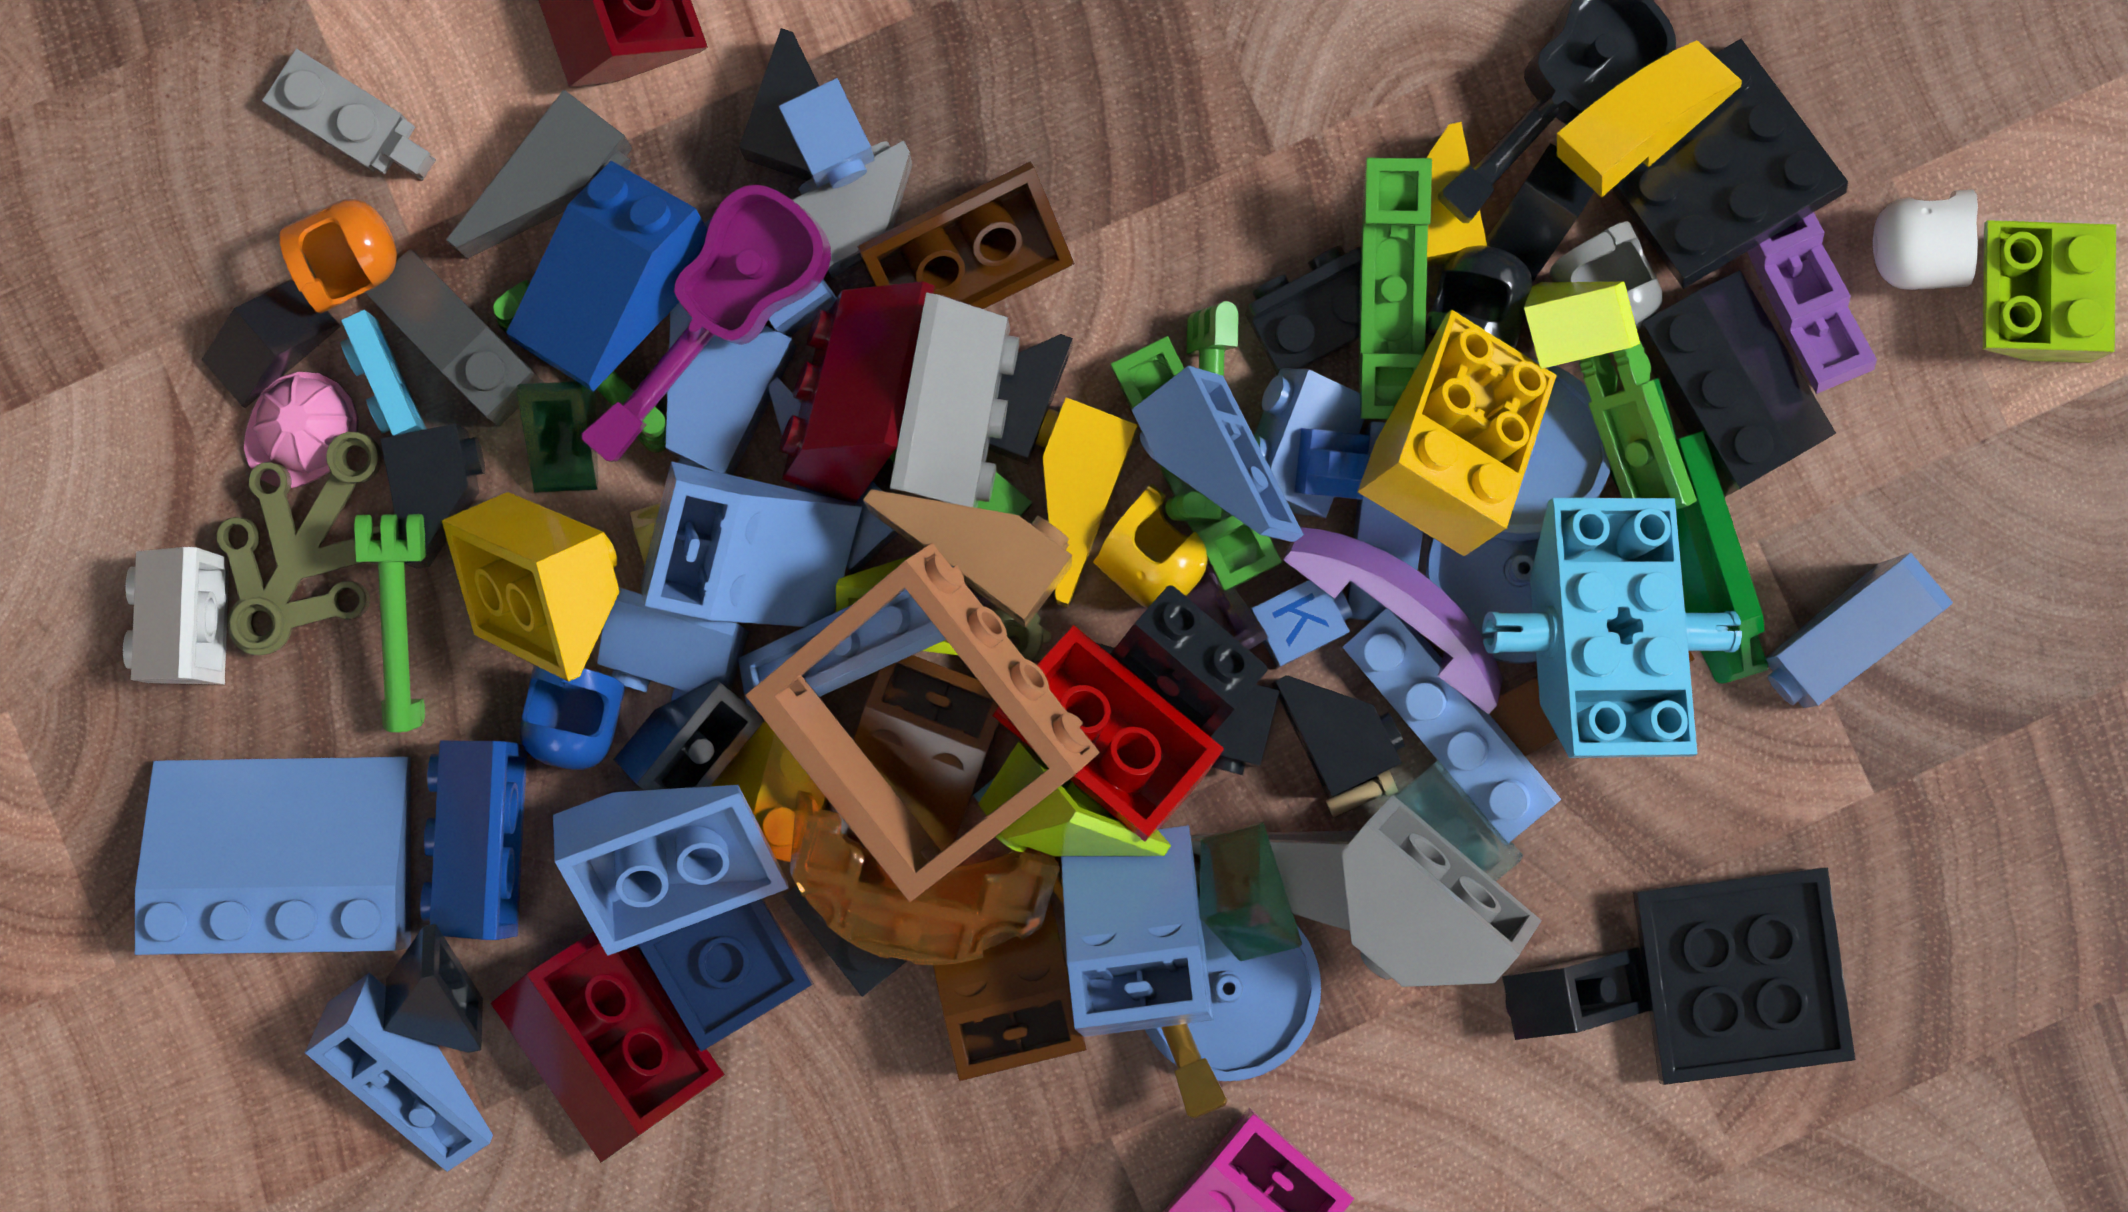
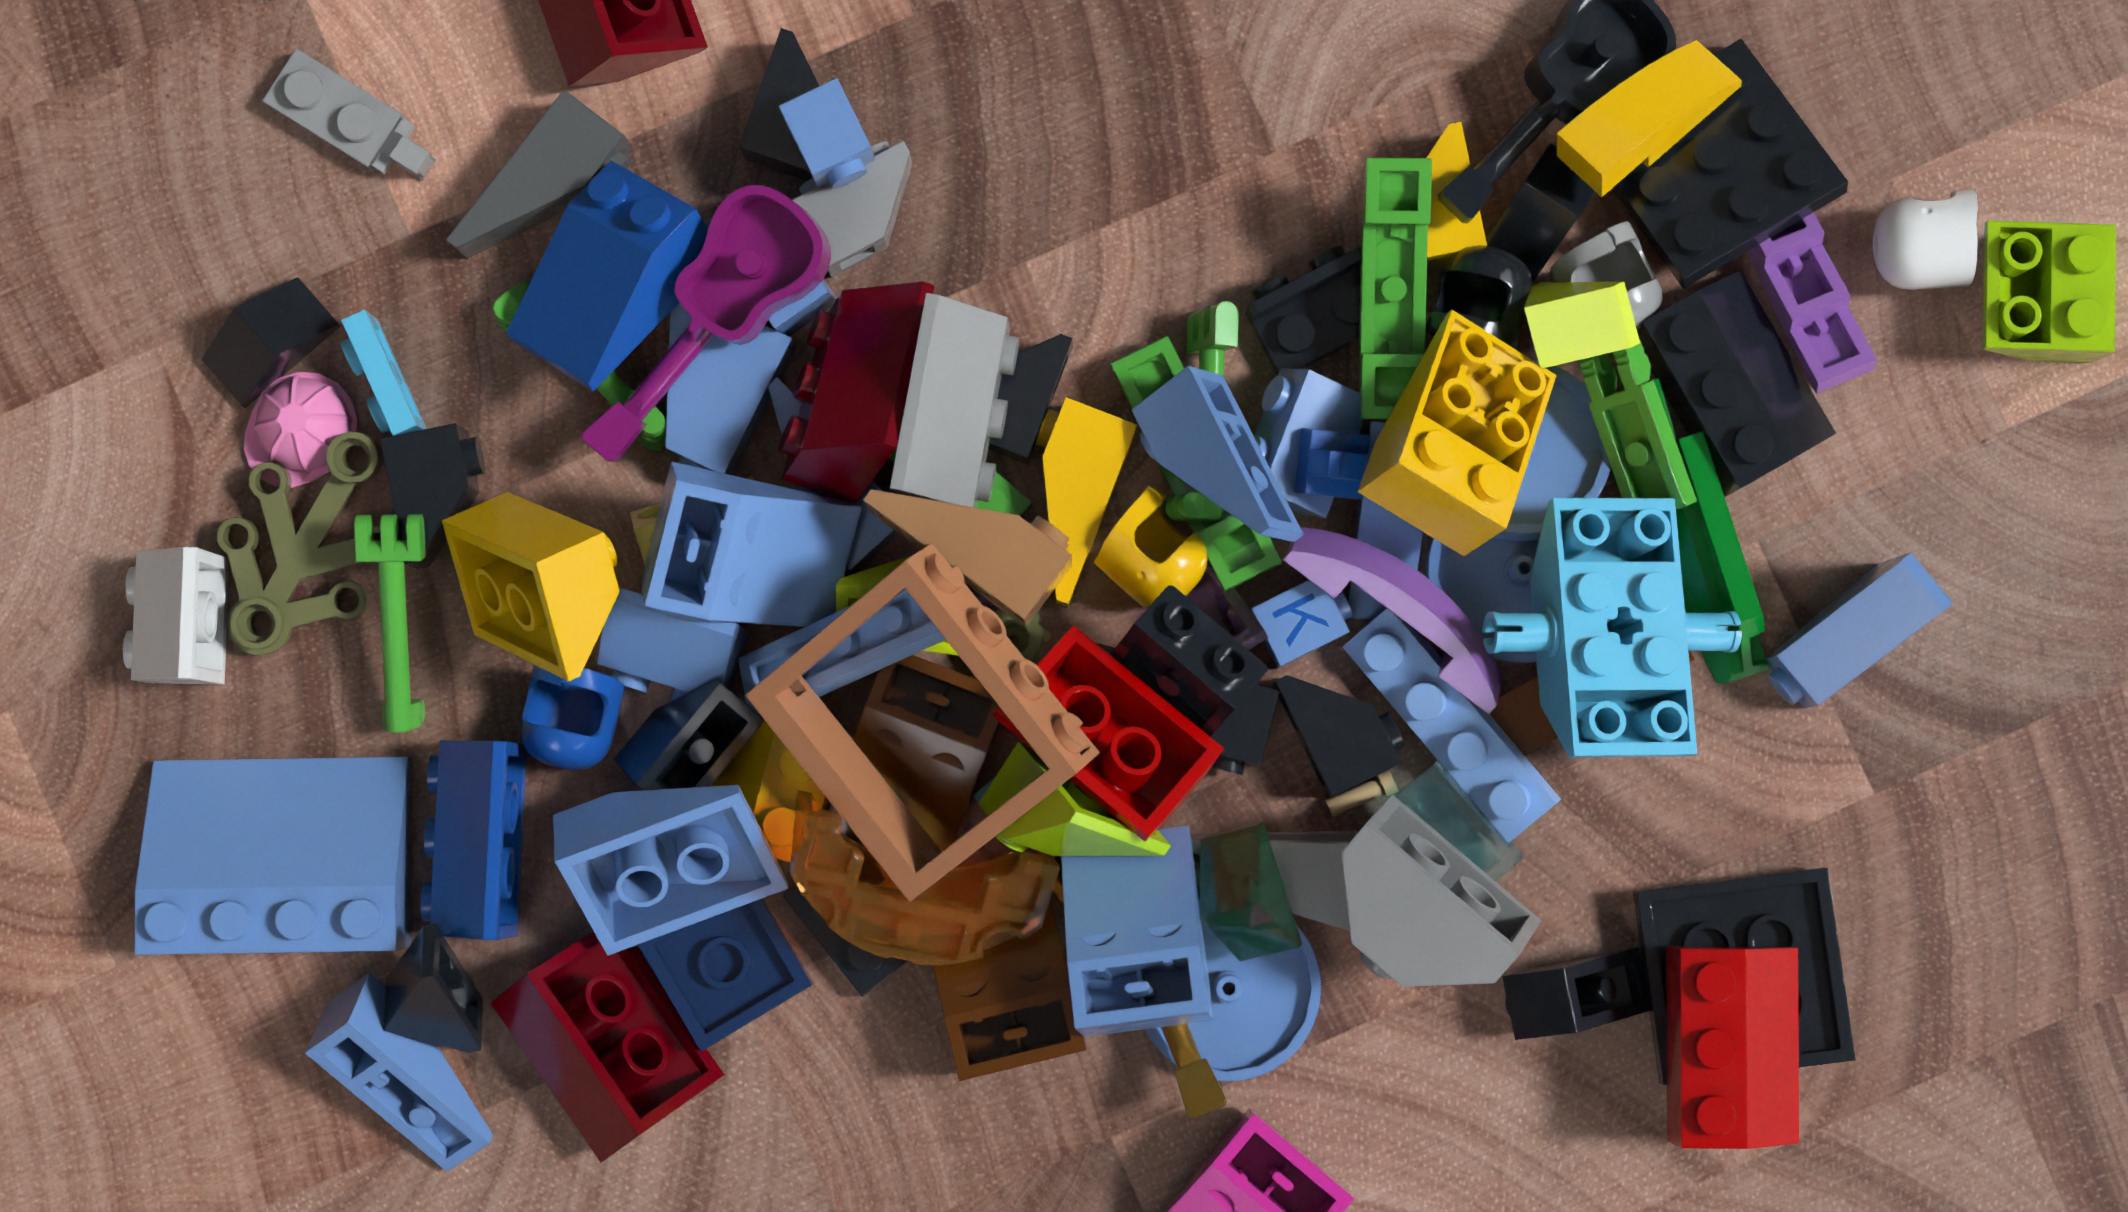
orange helmet [279,199,397,314] -> none
dark grey slope [365,249,544,427] -> none
clear green slope [517,381,598,493] -> none
reddish brown slope [857,161,1075,309] -> none
none -> red slope [1666,946,1799,1149]

